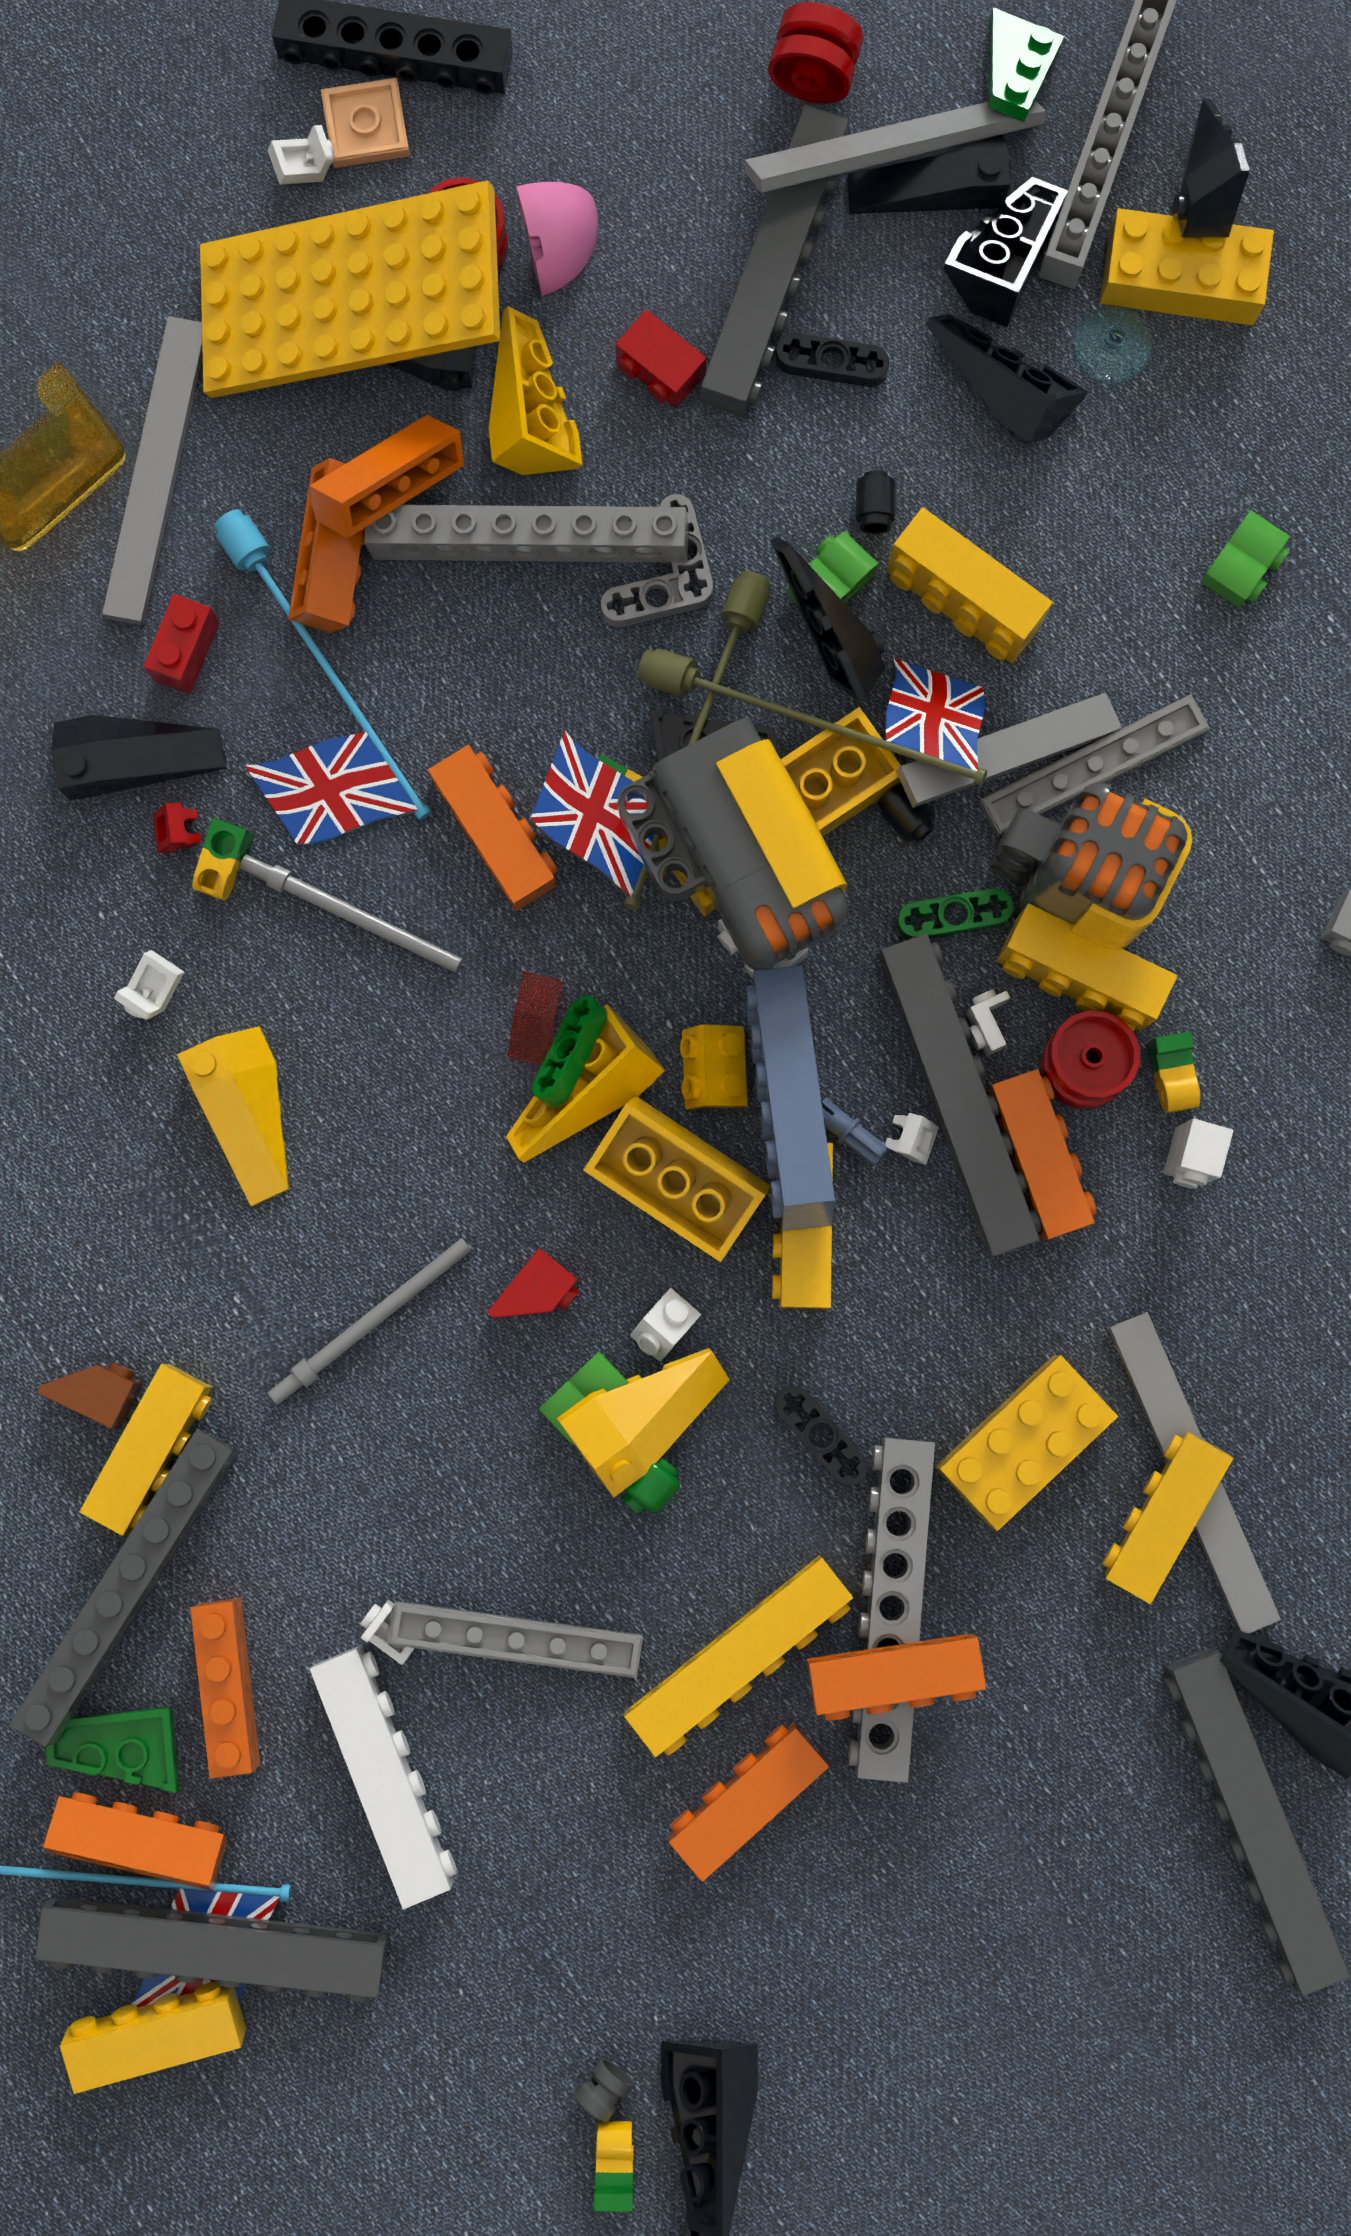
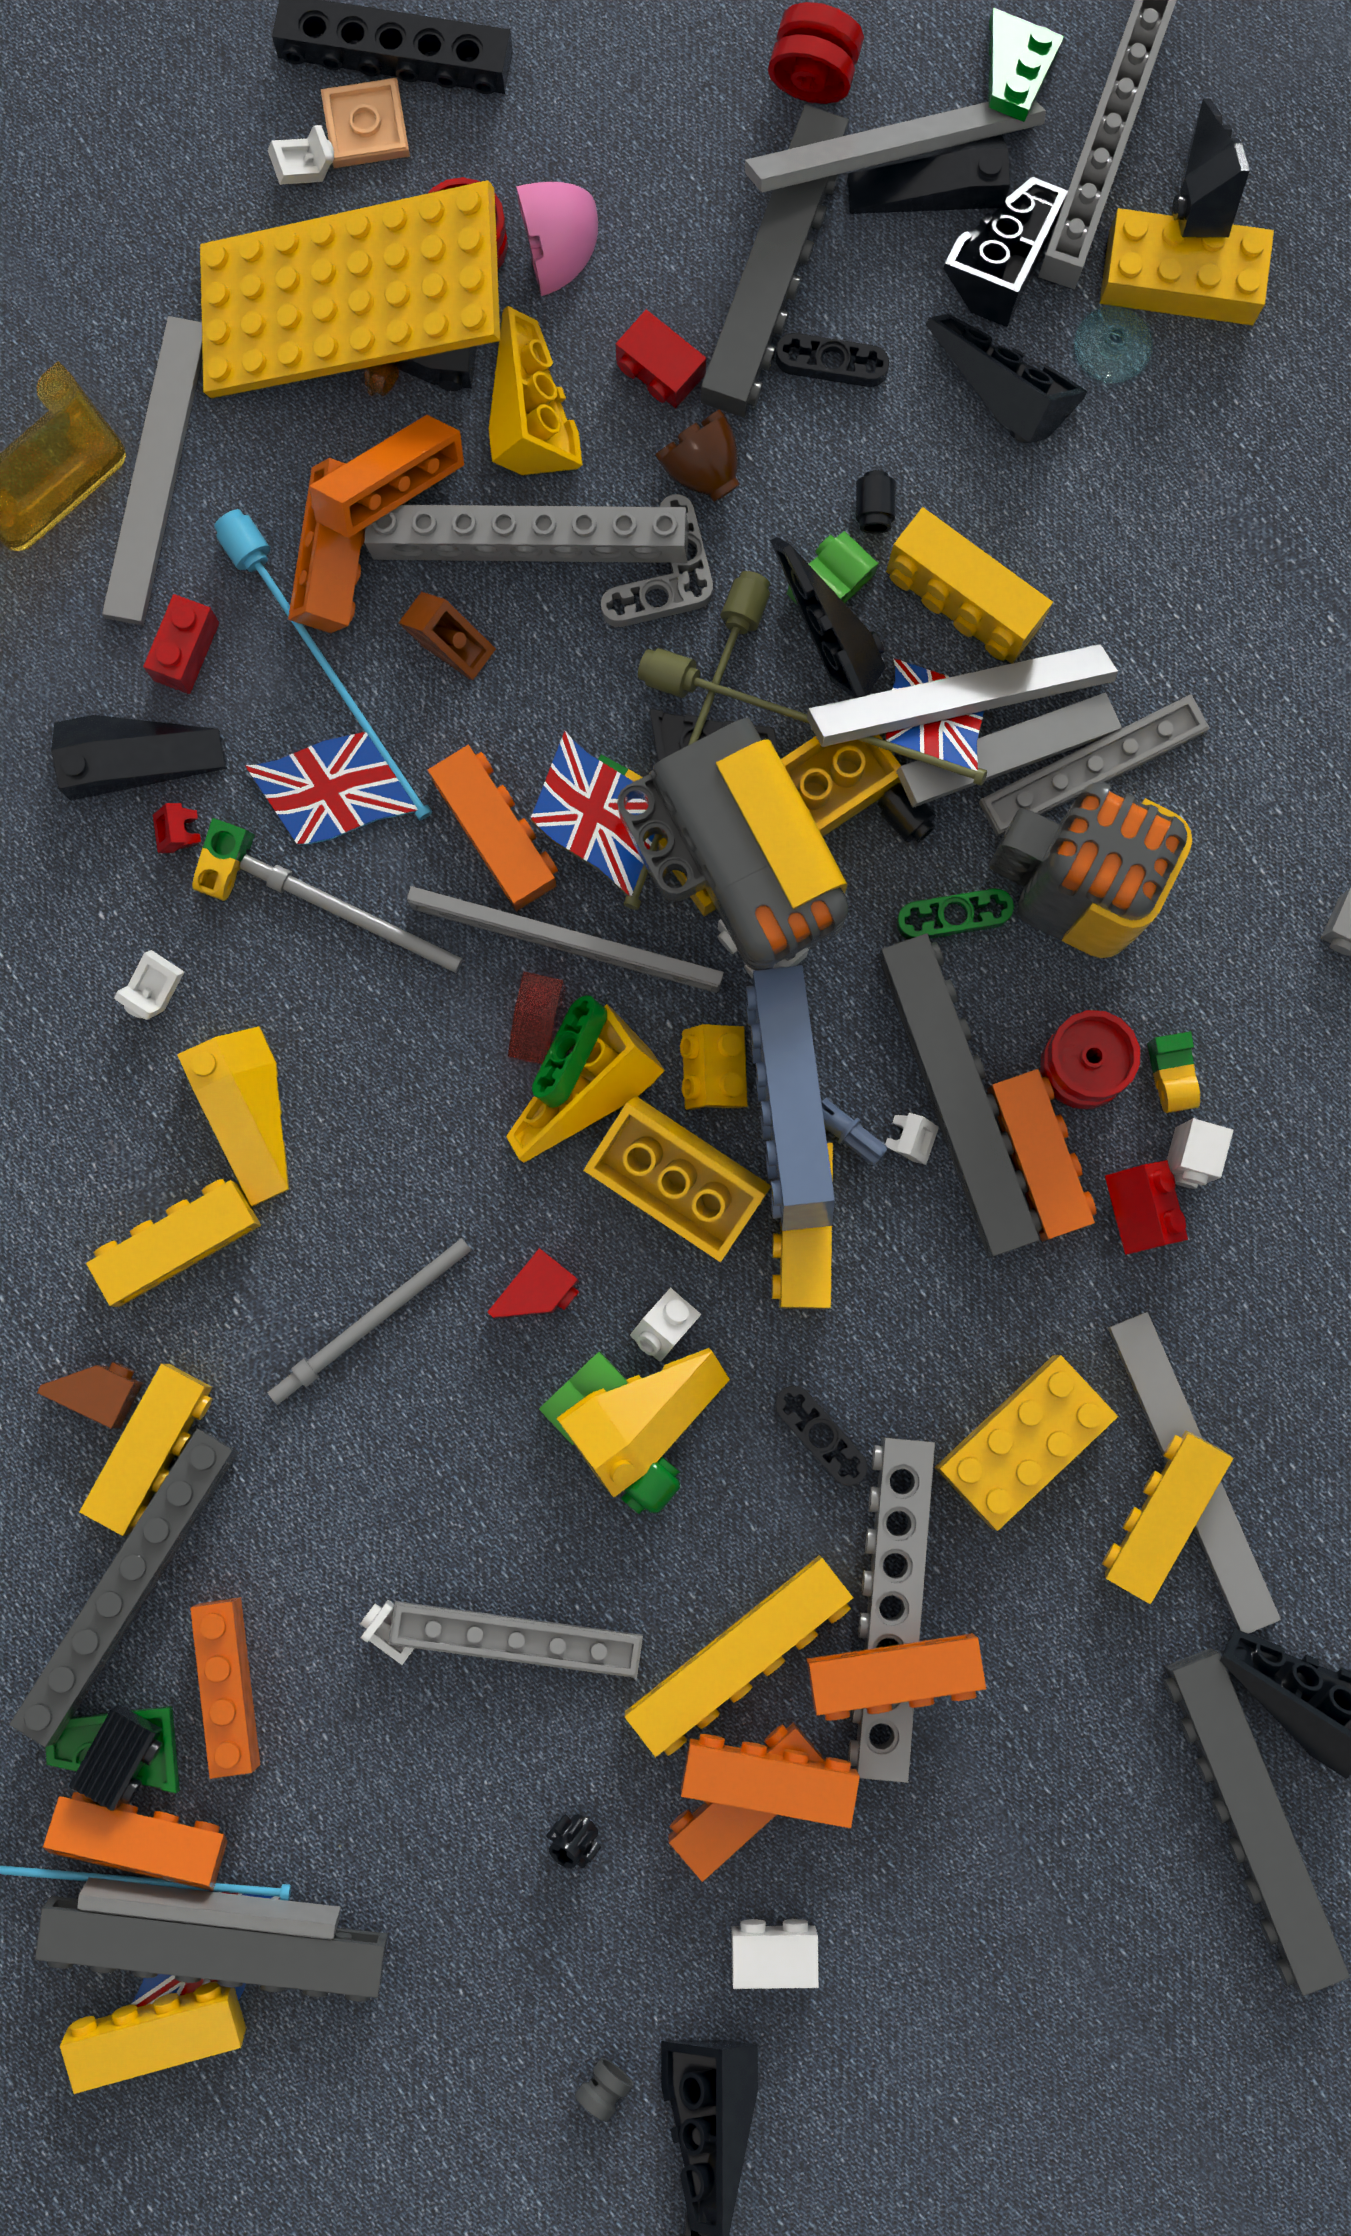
white brick [310,1645,457,1910] -> none
leg [594,2121,634,2212] -> none
white bracket [966,989,1010,1057] -> none
yellow brick [996,903,1178,1032] -> none
bright green brick [1201,510,1290,608] -> none
none -> black brick [69,1705,163,1811]
none -> light grey tile [77,1877,341,1940]
none -> yellow brick [86,1179,261,1307]
none -> clear orange plate [364,363,400,396]
none -> dark orange slope [398,591,496,680]
none -> light grey tile [407,886,724,993]
none -> black gear [546,1814,601,1869]
none -> reddish brown piece [655,409,740,502]
none -> orange brick [681,1734,860,1828]
none -> white brick [731,1919,819,1989]
none -> tile [807,644,1118,747]
none -> red brick [1105,1160,1188,1255]

